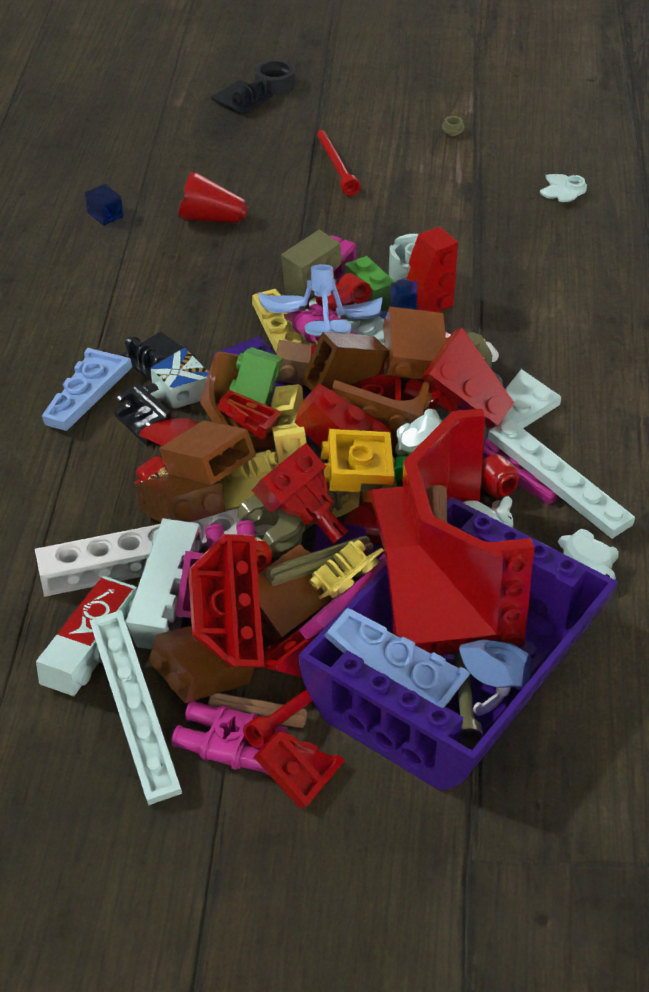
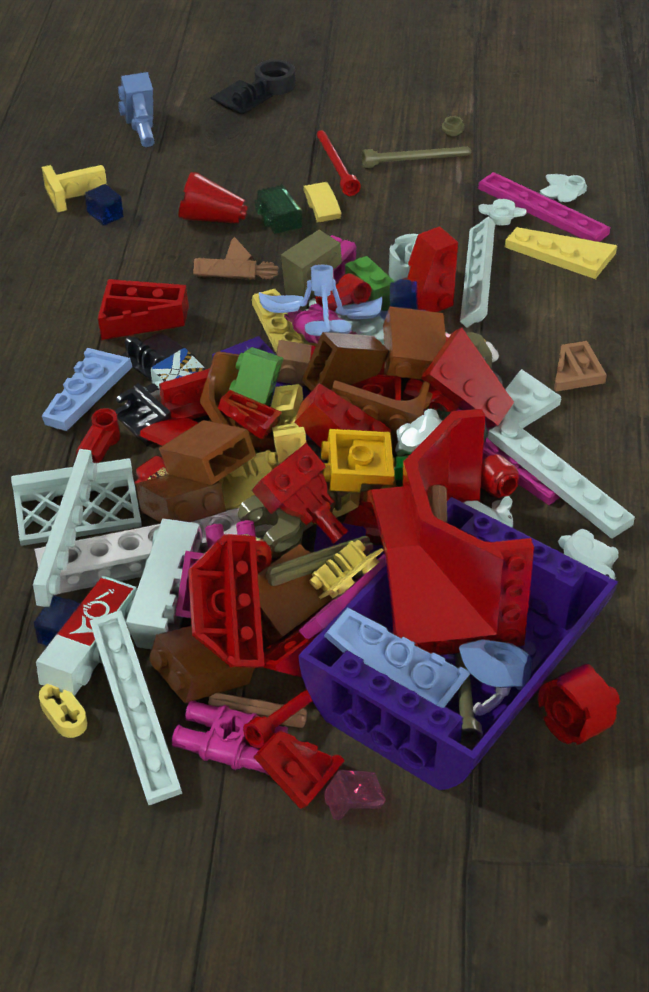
none -> light aqua fence [11,458,142,546]
none -> light aqua plate [33,449,97,607]
none -> clear blue brick [34,595,80,646]
none -> light yellow beam [39,684,87,738]
none -> light yellow bracket [42,165,107,212]
none -> red piece [76,408,121,463]
none -> red wedge [98,279,189,340]
none -> medium blue brick [118,72,154,147]
none -> red bracket [159,368,210,420]
none -> medium nougat piece [193,237,279,280]
none -> clear green brick [254,184,302,234]
none -> light yellow slope [303,182,341,223]
none -> clear pink bracket [325,770,386,820]
none -> olive piece [362,147,471,168]
none -> light aqua plate [460,217,495,328]
none -> dark pink tile [478,172,610,242]
none -> light aqua plate [478,199,527,225]
none -> light yellow wing [505,227,617,279]
none -> red brick [538,664,620,745]
none -> medium nougat wing [554,341,607,392]

